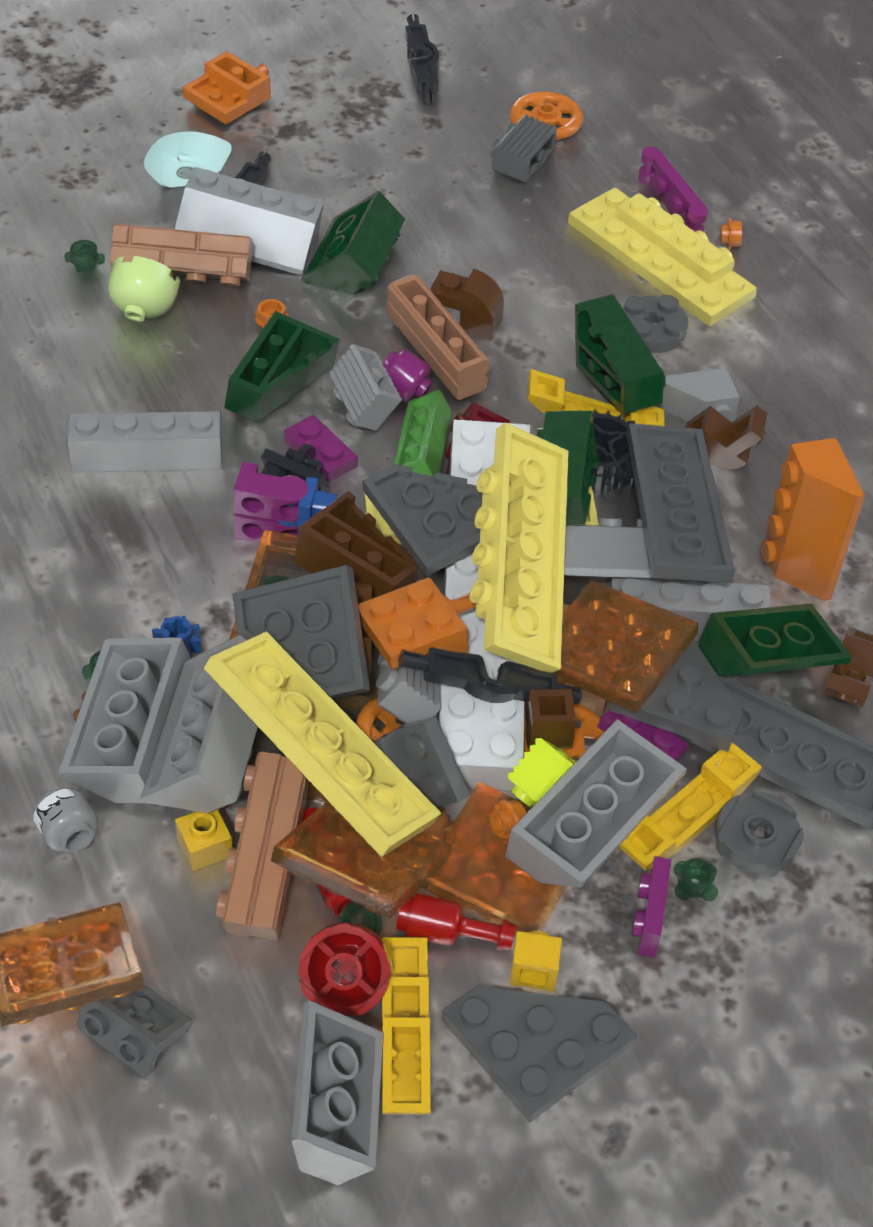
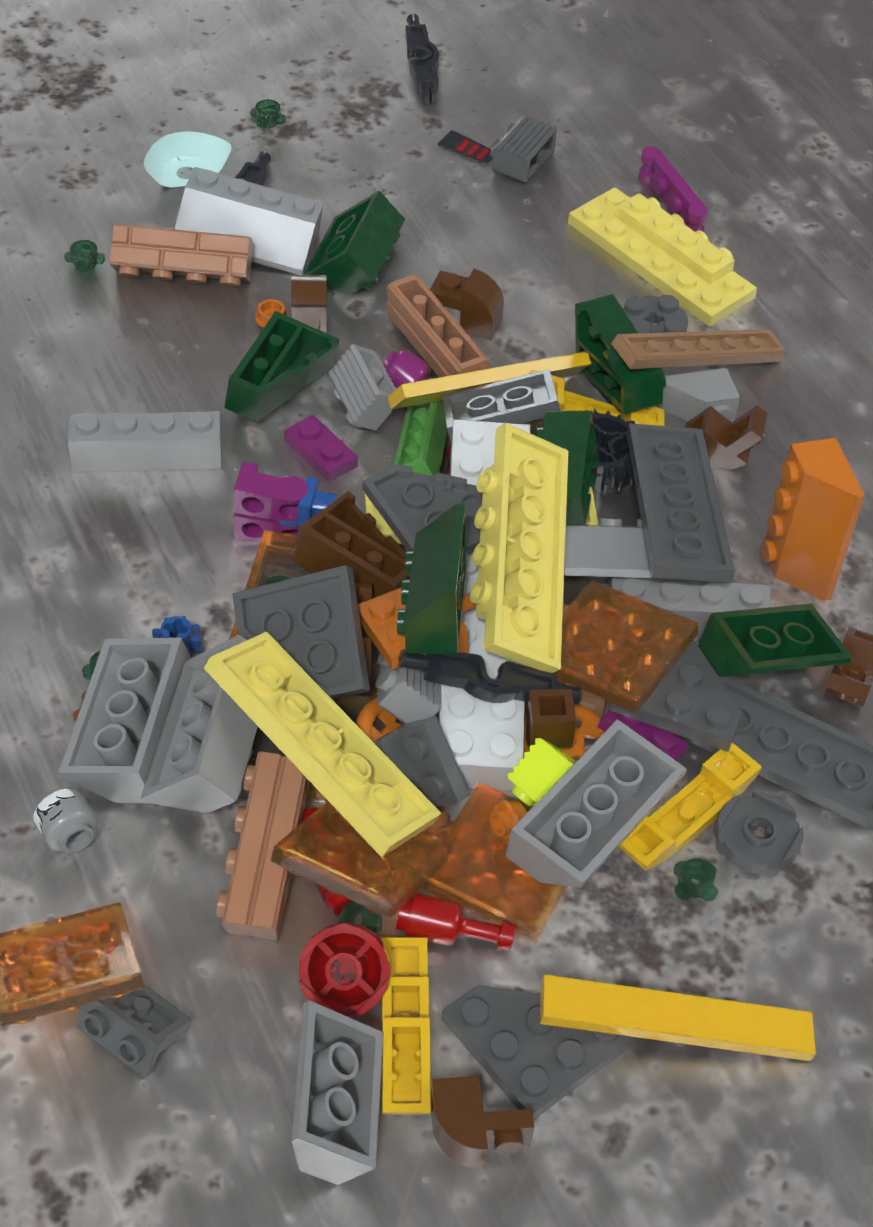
yellowish green cylinder [108,256,180,322] -> none
yellow plate [175,809,233,872] -> none
orange plate [182,51,271,124] -> none
black hips [261,443,330,493] -> none
yellow plate [509,931,562,992] -> none
orange plate [510,91,583,141] -> none
magenta plate [632,856,672,958] -> none
orange plate [720,218,742,251] -> none
none -> clear green plate [250,99,286,128]
none -> reddish brown brick [291,275,327,333]
none -> yellow tile [387,352,591,409]
none -> dark green slope [397,504,467,655]
none -> reddish brown brick [430,1076,534,1169]
none -> black sticker [437,130,491,164]
none -> dark grey plate [442,369,560,441]
none -> yellow tile [540,974,816,1061]
none -> medium nougat tile [611,329,787,369]

